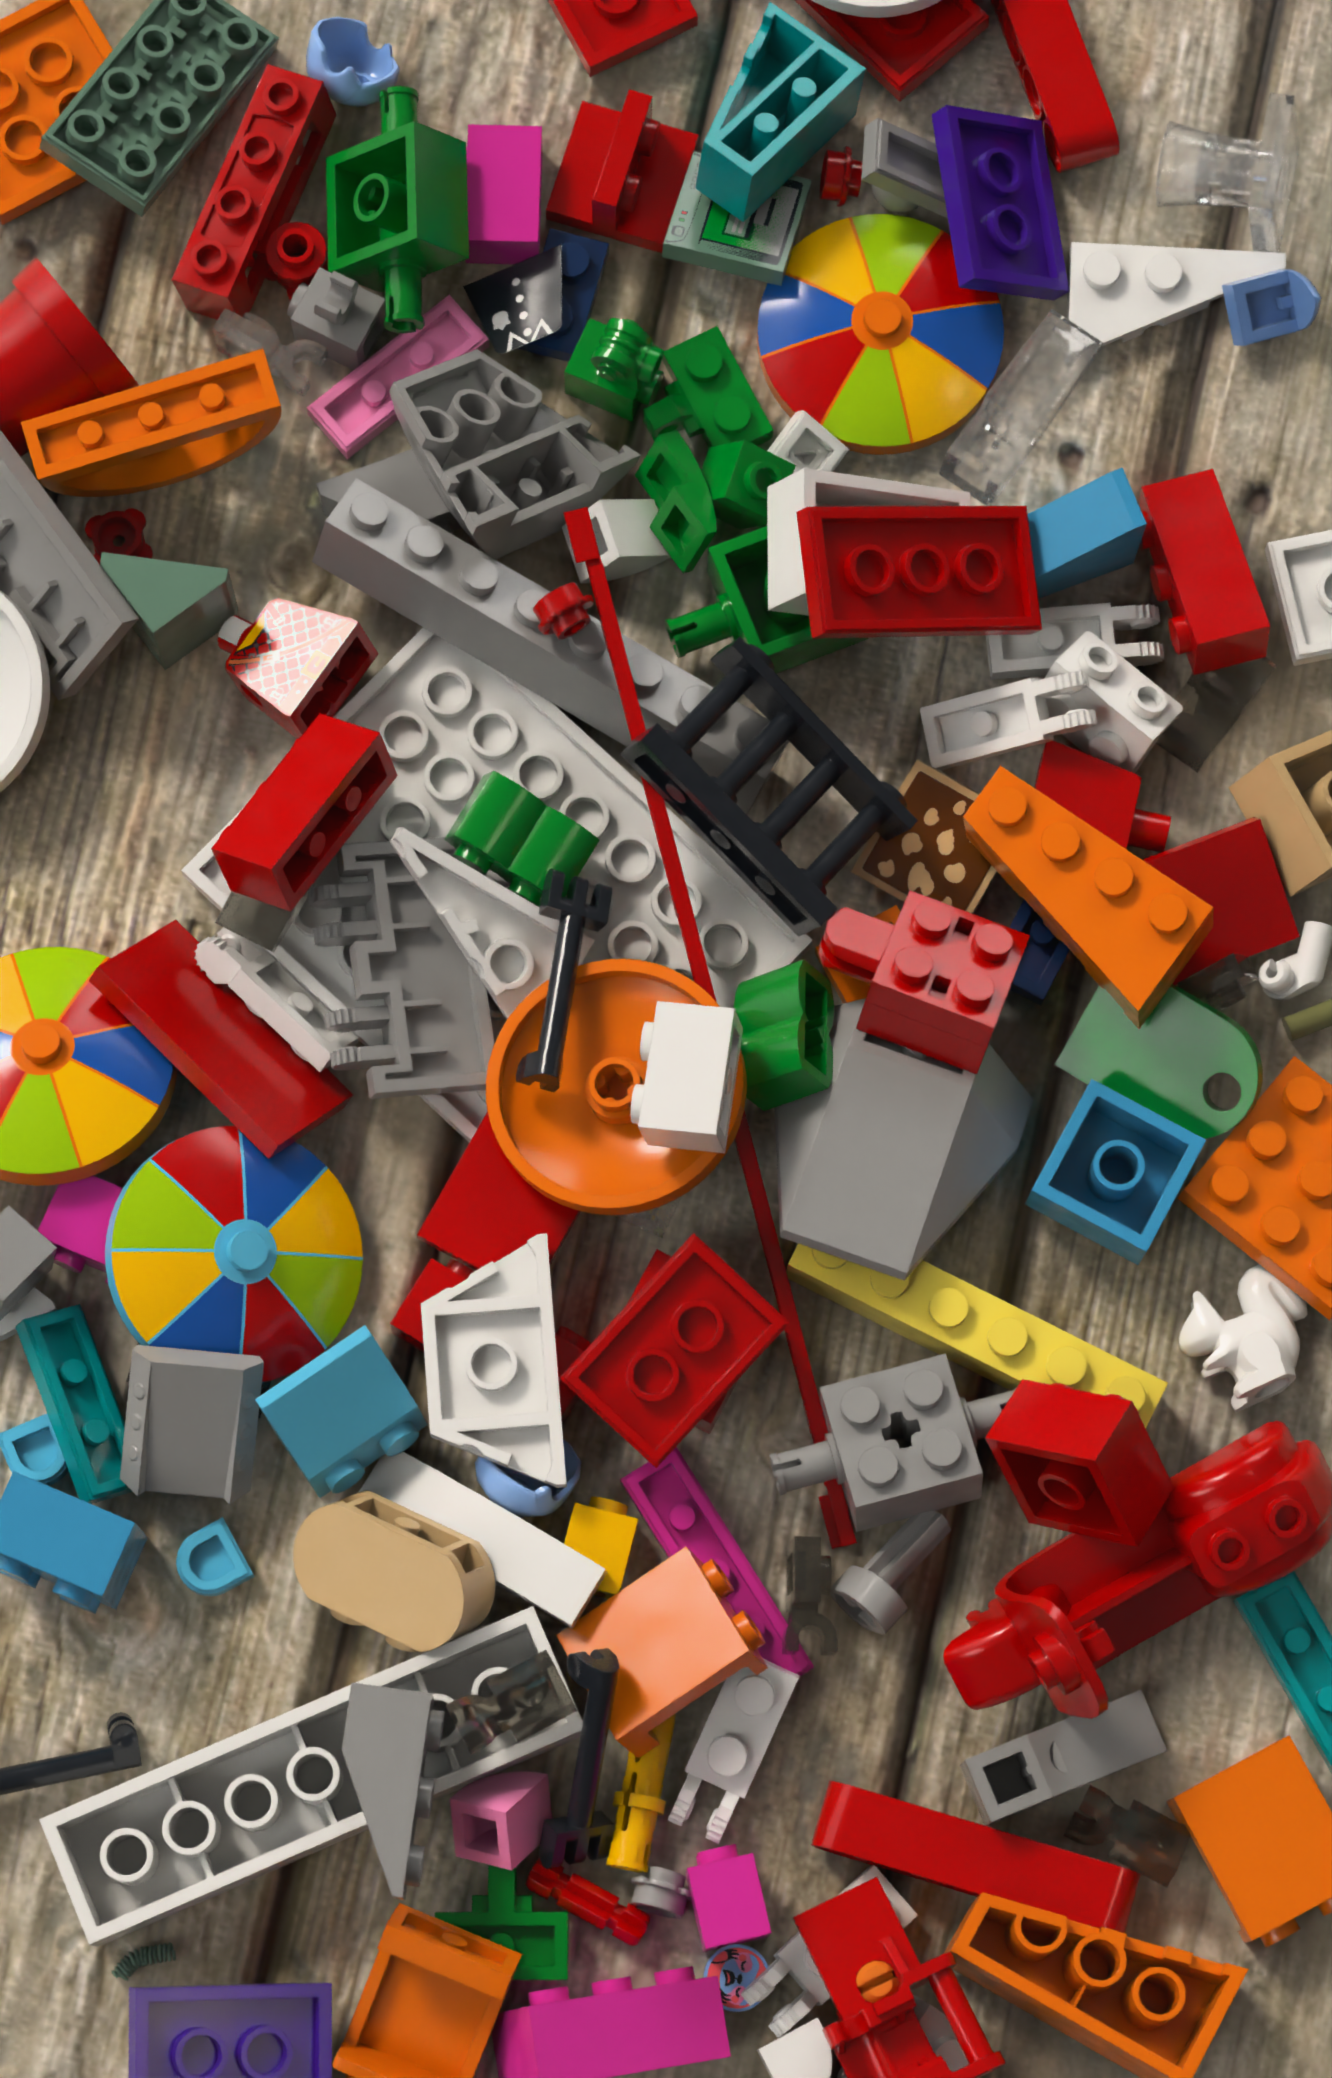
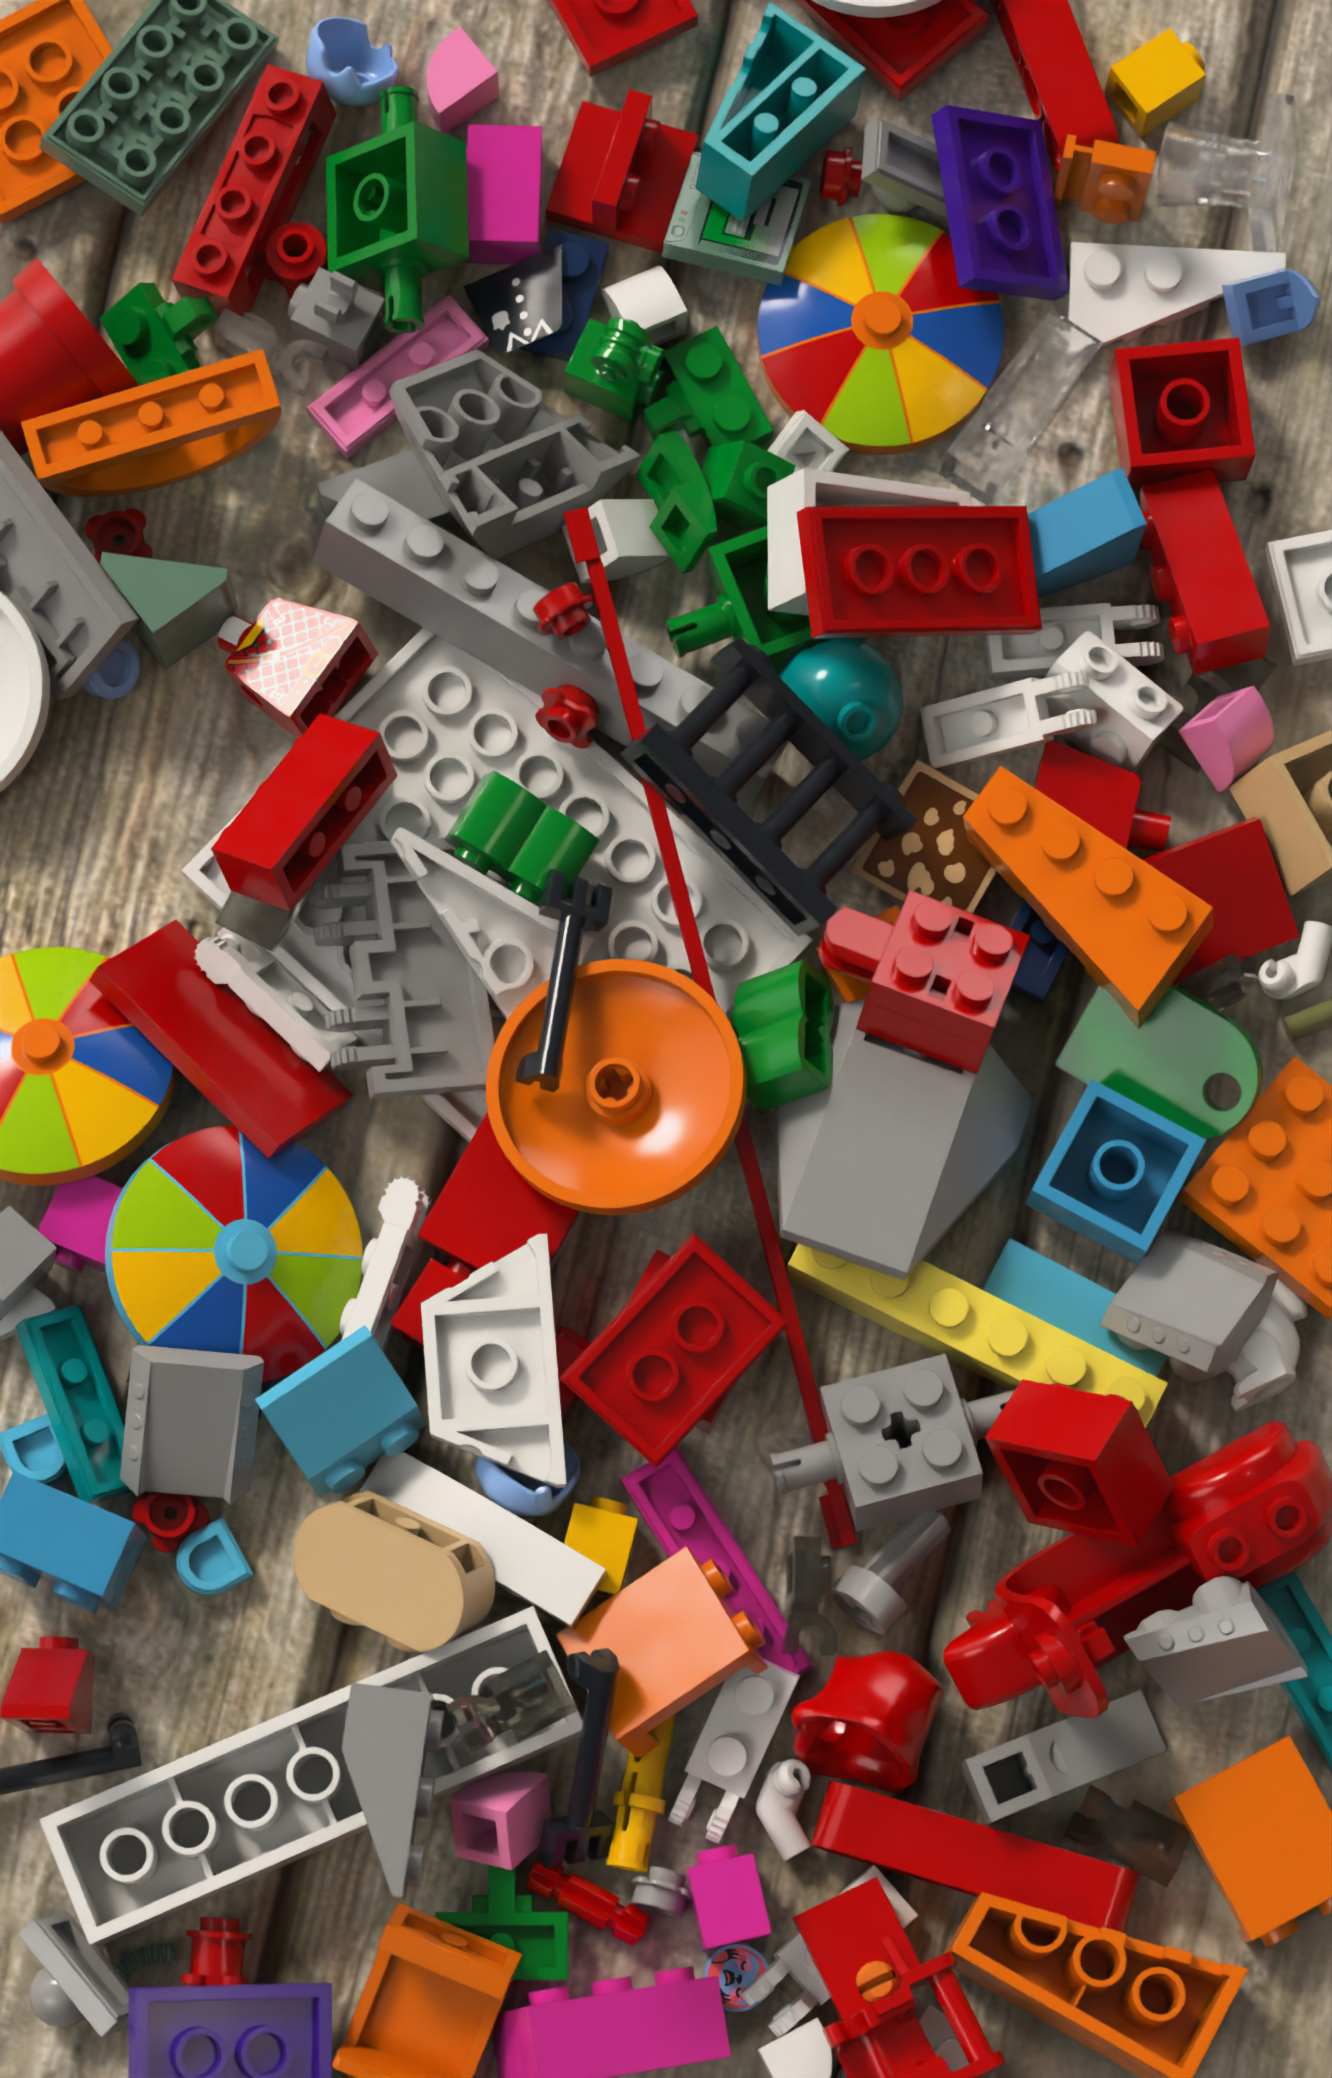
white brick [630,1001,743,1153] -> none
none -> red slope [1,1636,95,1734]
none -> light grey tile [19,1910,129,2037]
none -> light blue tile [82,638,140,699]
none -> green hinge [99,282,219,386]
none -> red plate [131,1492,210,1553]
none -> red brick [181,1917,252,1985]
none -> white hinge [339,1176,433,1354]
none -> bright pink brick [427,26,499,134]
none -> red plate [535,685,600,749]
none -> white brick [600,265,687,346]
none -> white arm [755,1759,811,1862]
none -> teal cylinder [779,638,904,761]
none -> red piece [791,1650,944,1794]
none -> medium azure tile [982,1238,1167,1377]
none -> orange plate [1054,134,1156,224]
none -> light grey slope [1100,1228,1279,1382]
none -> yellow brick [1104,28,1206,138]
none -> red brick [1108,337,1256,491]
none -> light grey slope [1124,1576,1308,1707]
none -> bright pink brick [1178,685,1274,793]

